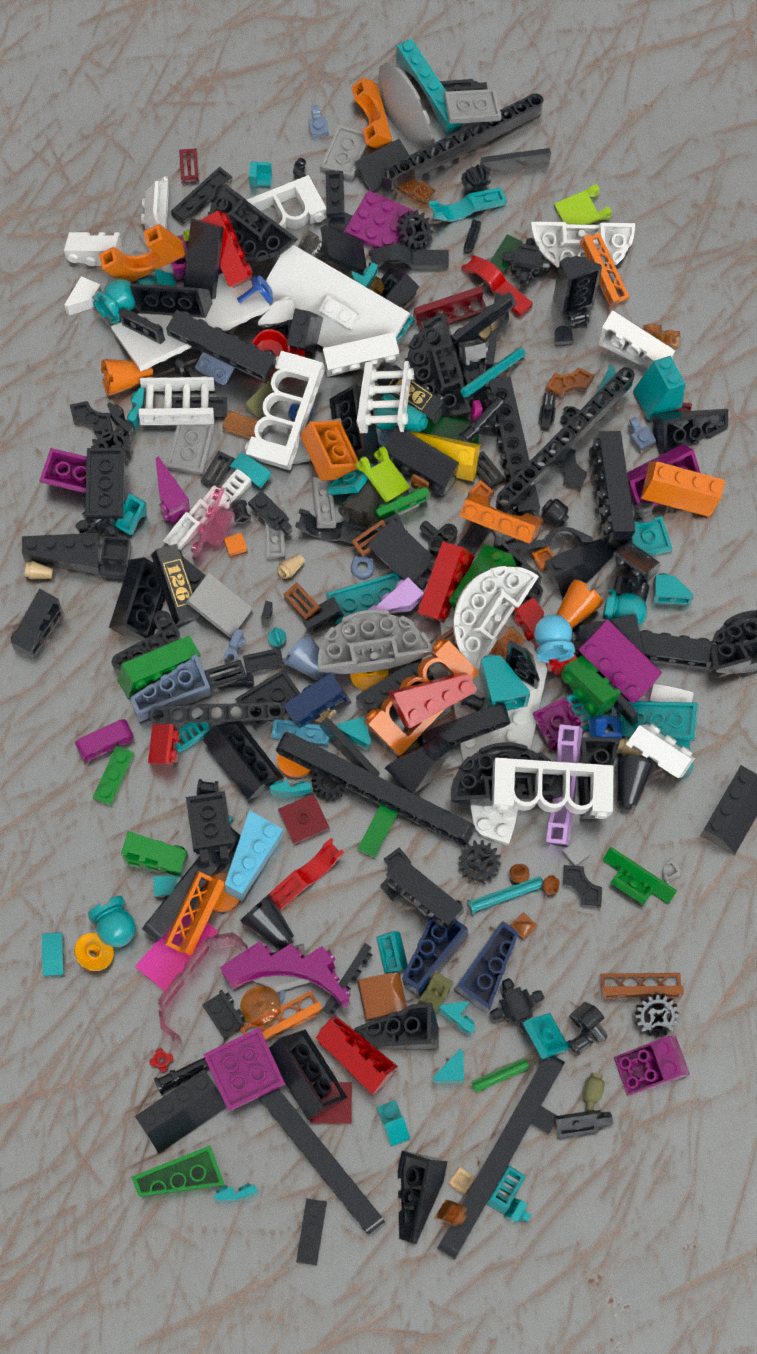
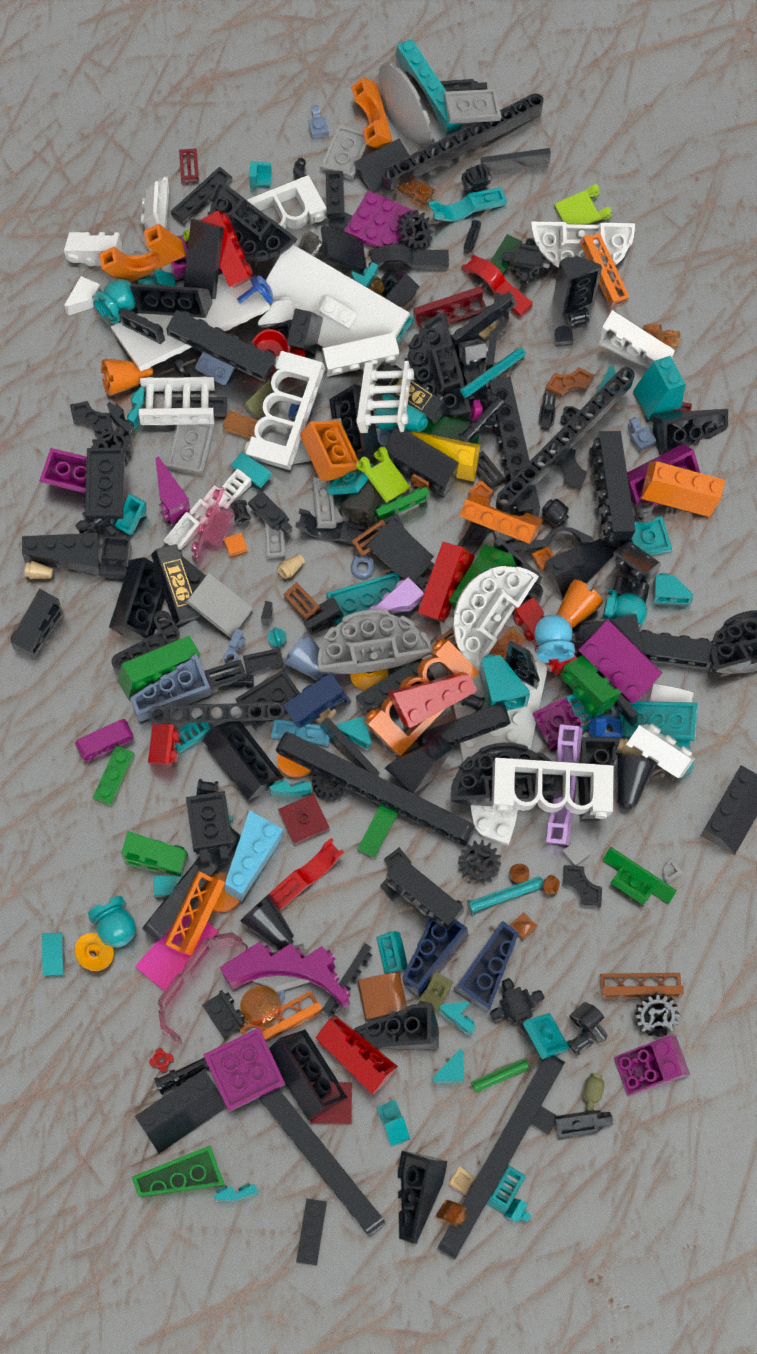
black tile [201,451,235,488] -> none
black beam [419,521,458,559] -> none

